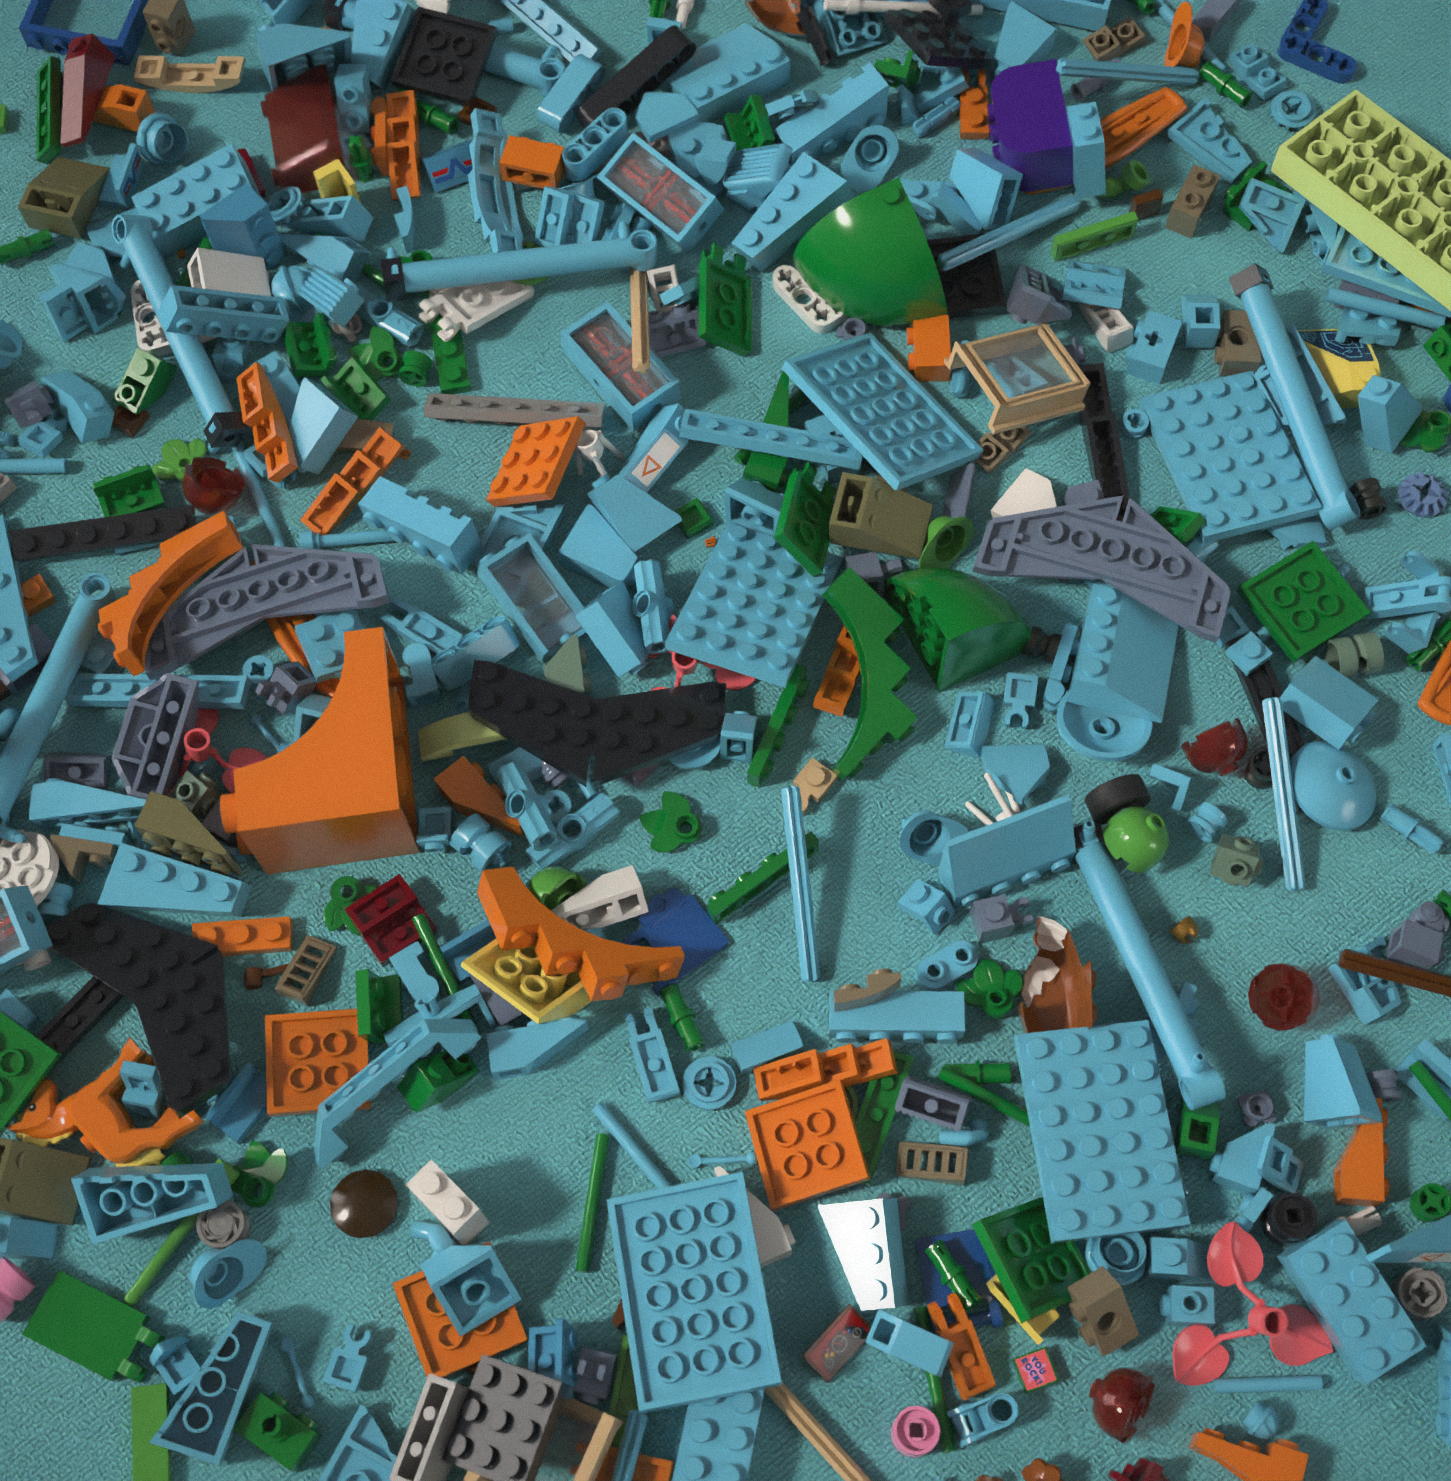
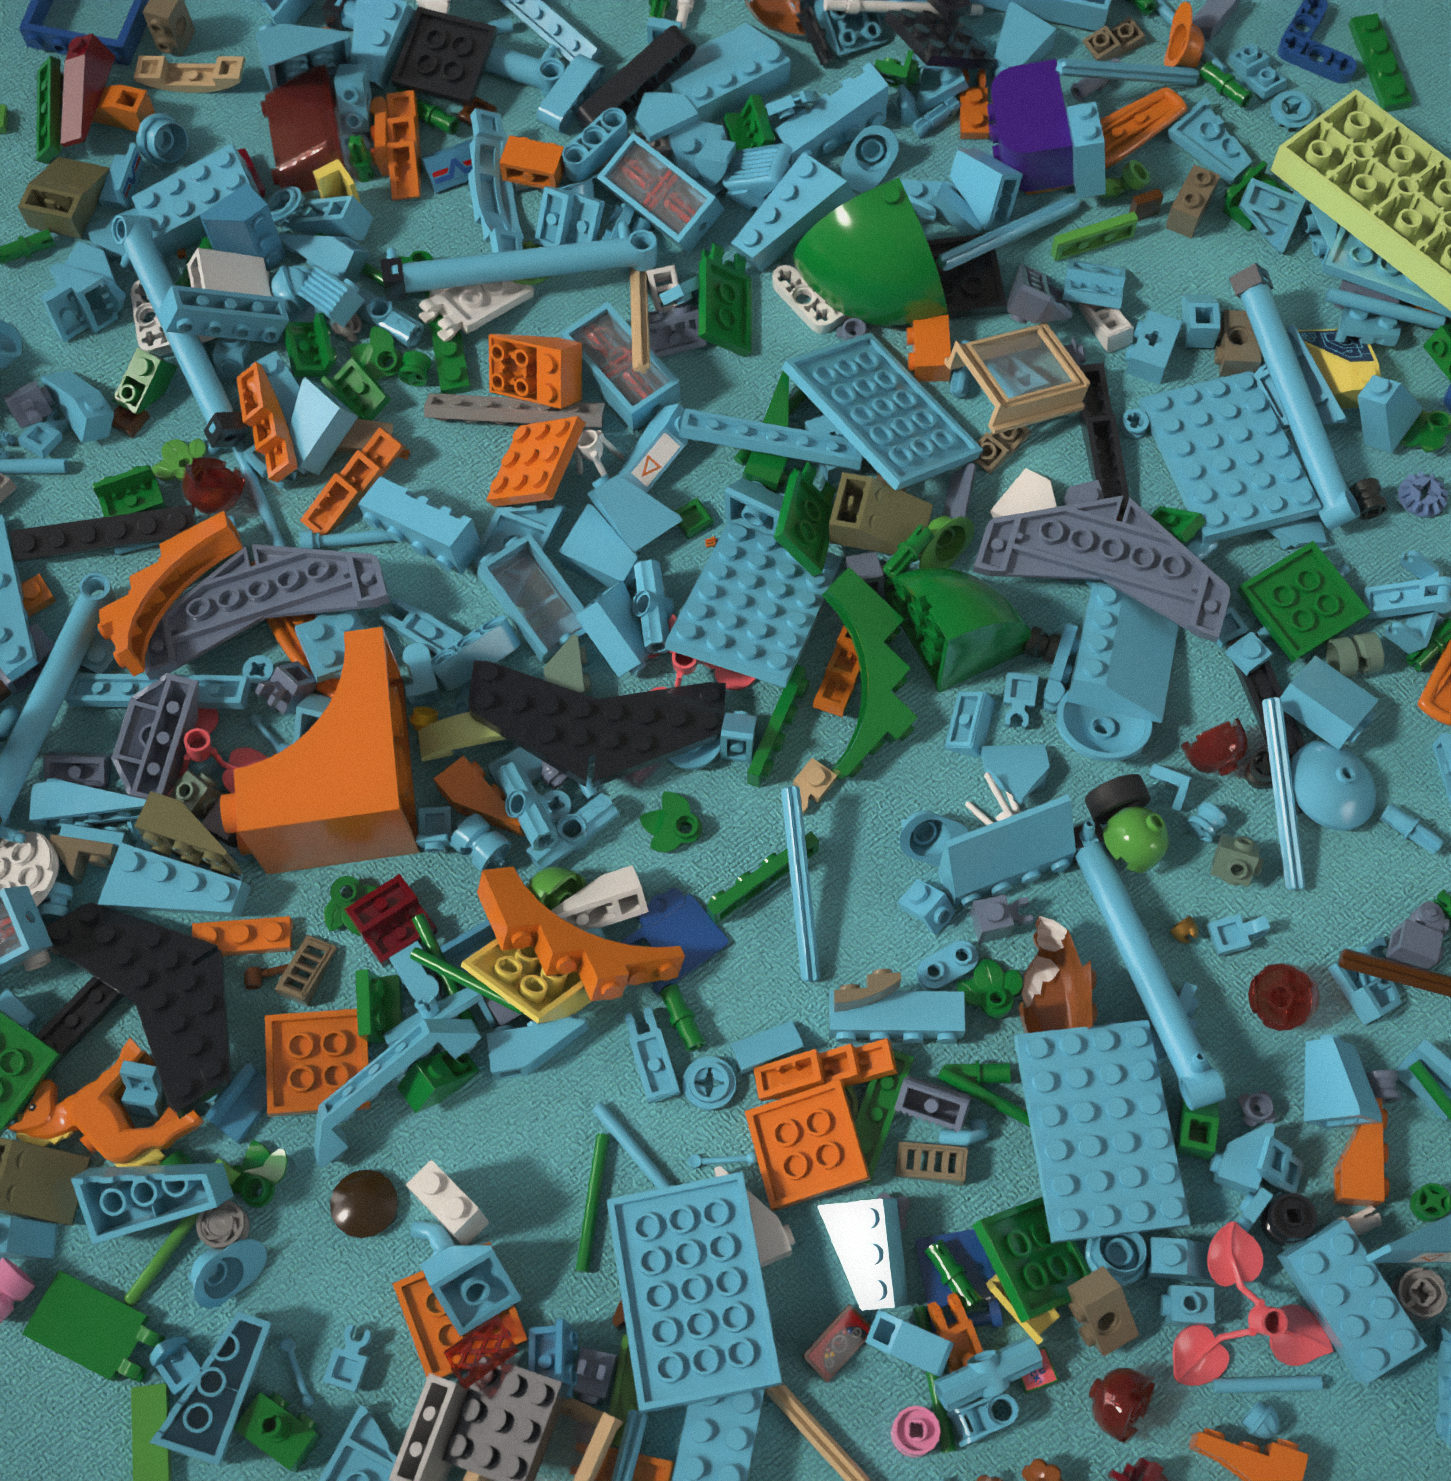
medium azure slope [394,185,416,254] -> none
none -> yellow plate [409,707,439,731]
none -> green bar [410,947,524,1015]
none -> clear red window [444,1315,519,1390]
none -> orange slope [489,334,582,409]
none -> green axle [883,524,934,578]
none -> medium azure piece [934,1336,1043,1412]
none -> medium azure plate [1207,914,1270,957]
none -> green plate [1348,13,1413,112]

